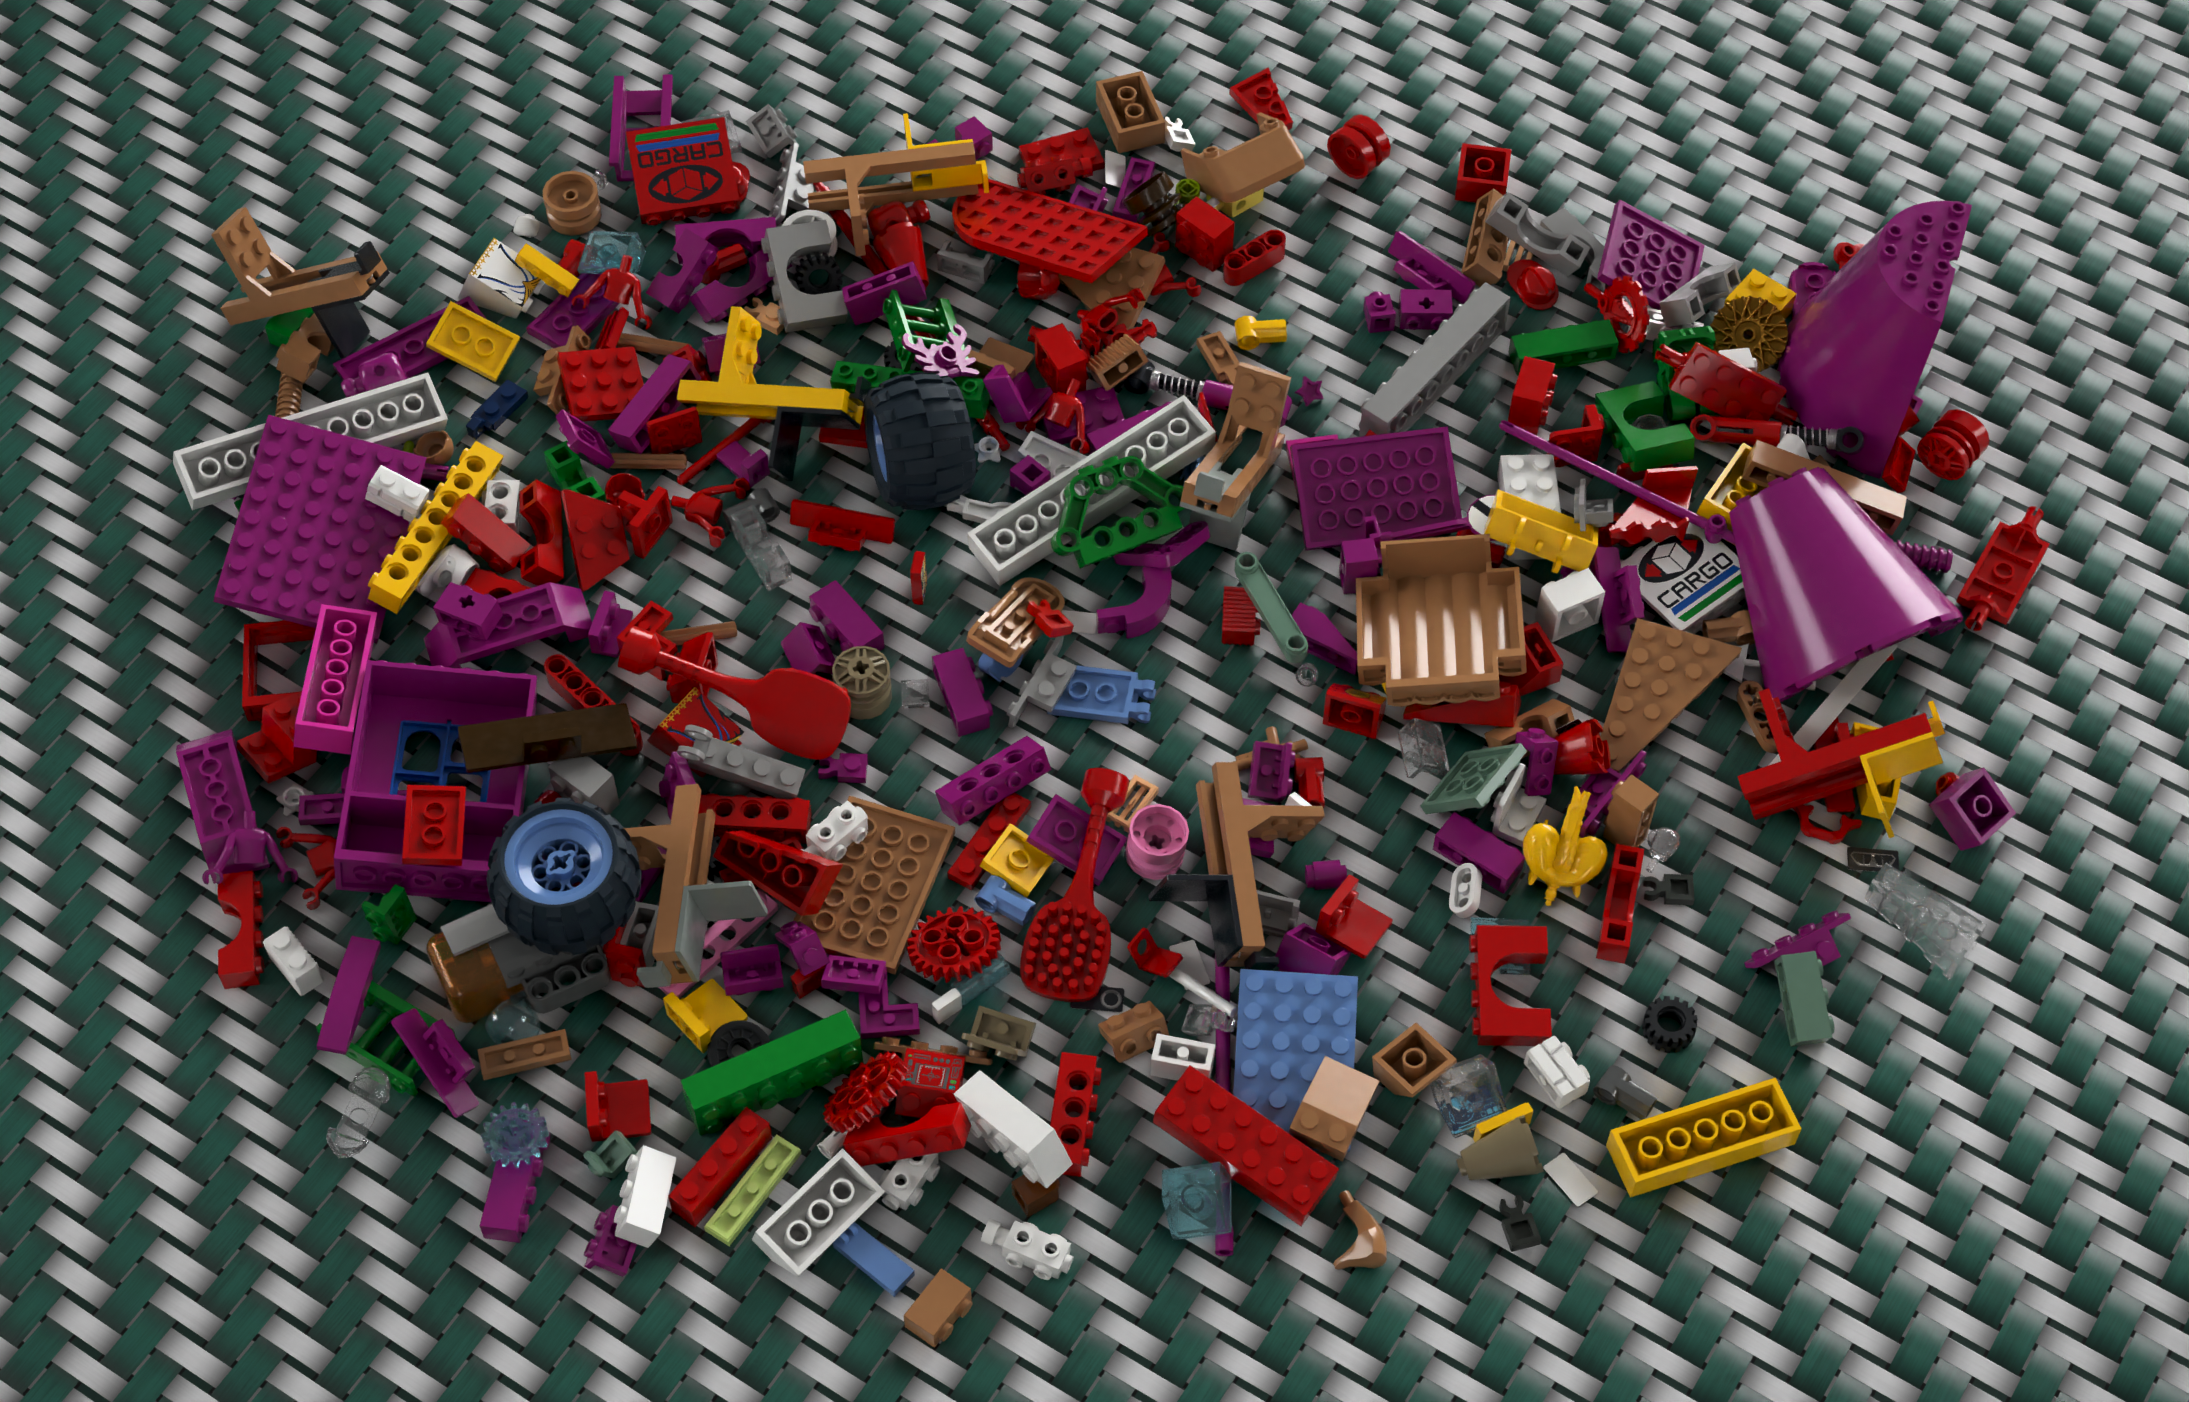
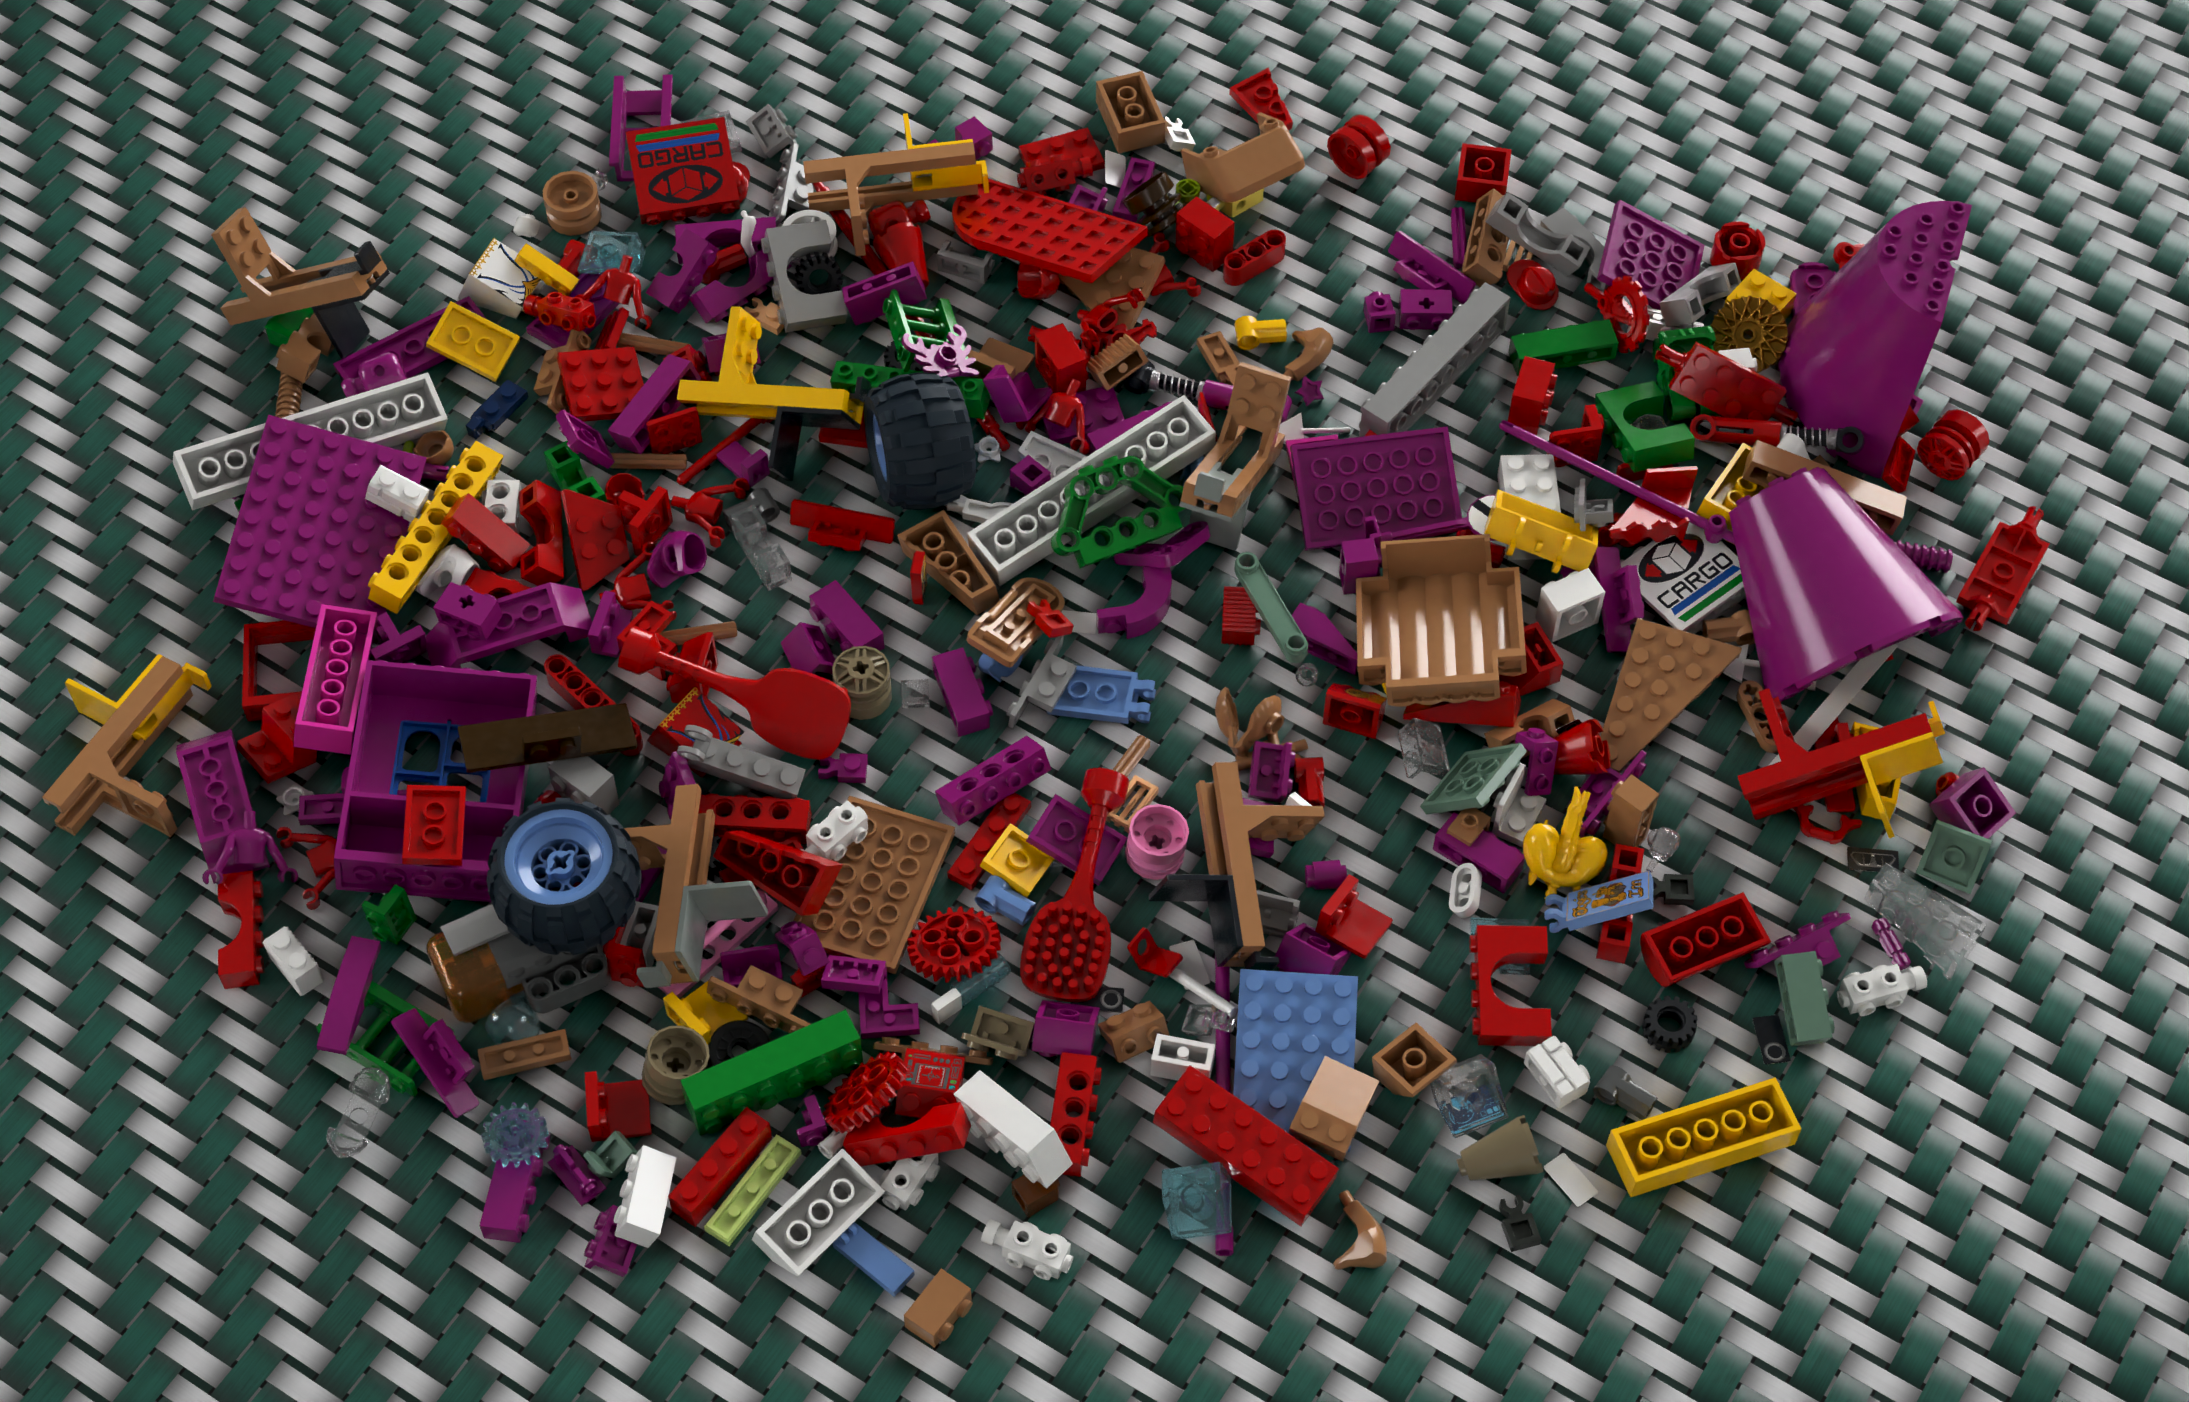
yellow tile [1473,1102,1533,1142] -> none
none -> medium nougat piece [42,654,212,837]
none -> magenta bracket [370,612,427,663]
none -> red brick [523,292,596,331]
none -> magenta hinge [547,1144,607,1206]
none -> red piece [599,541,677,621]
none -> dark tan wheel [641,1026,710,1105]
none -> magenta helmet [647,530,707,588]
none -> medium nougat bracket [707,965,810,1034]
none -> white piece [741,211,756,259]
none -> magenta bracket [796,1094,829,1147]
none -> medium nougat wedge [897,510,1000,615]
none -> magenta slope [1032,1000,1100,1057]
none -> medium nougat axle [1113,735,1150,777]
none -> medium nougat animal [1215,687,1284,757]
none -> white piece [1278,413,1351,442]
none -> medium nougat animal [1283,327,1334,381]
none -> medium nougat bracket [1447,808,1491,847]
none -> magenta axle [1451,207,1467,269]
none -> medium blue tile [1544,870,1653,933]
none -> red brick [1640,892,1771,987]
none -> red brick [1710,221,1765,280]
none -> black sticker [1752,1015,1791,1064]
none -> white brick [1837,964,1927,1016]
none -> magenta axle [1872,918,1911,971]
none -> sand green plate [1916,820,1992,894]

